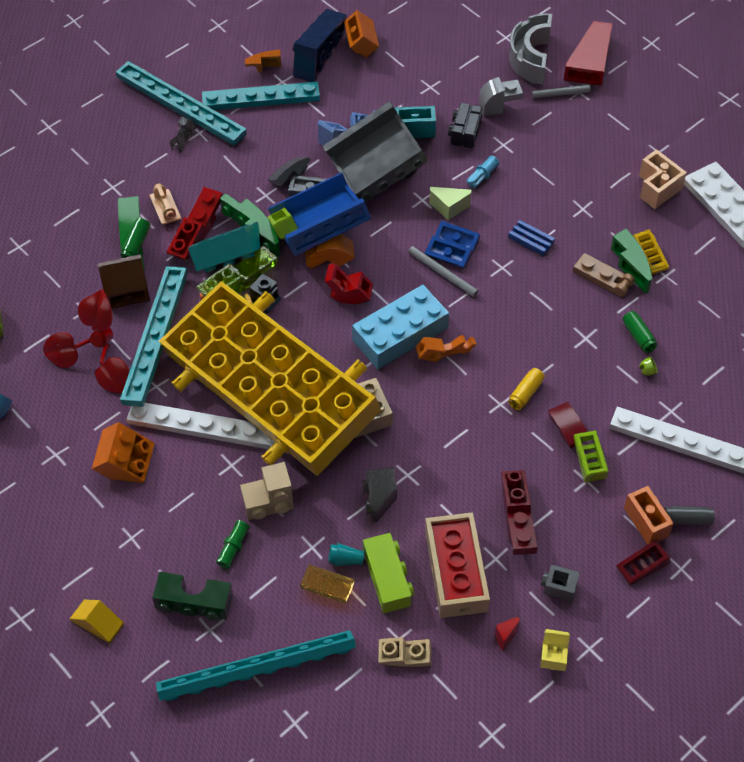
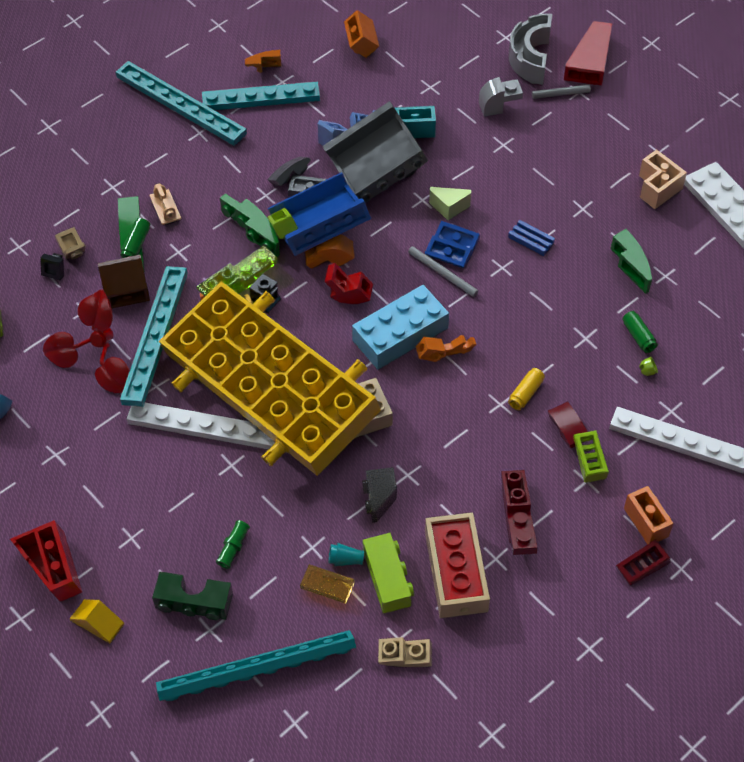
orange slope [91,422,155,483] -> none
red slope [166,187,223,261] -> none
clear smoke piece [170,117,197,153] -> none
teal slope [188,222,260,273] -> none
tan brick [240,462,294,520] -> none
dark blue wedge [292,9,347,82] -> none
black brick [448,103,483,148] -> none
medium azure axle [467,156,499,188] -> none
red slope [494,617,520,651] -> none
light yellow bracket [540,629,570,671] -> none
dark grey brick [541,564,580,604] -> none
medium nougat plate [573,253,635,297] -> none
yellow slope [633,229,669,275] -> none
dark grey piece [664,506,714,526] -> none
none -> red wedge [10,520,82,602]
none -> black tile [40,253,64,280]
none -> tan bracket [55,227,86,259]

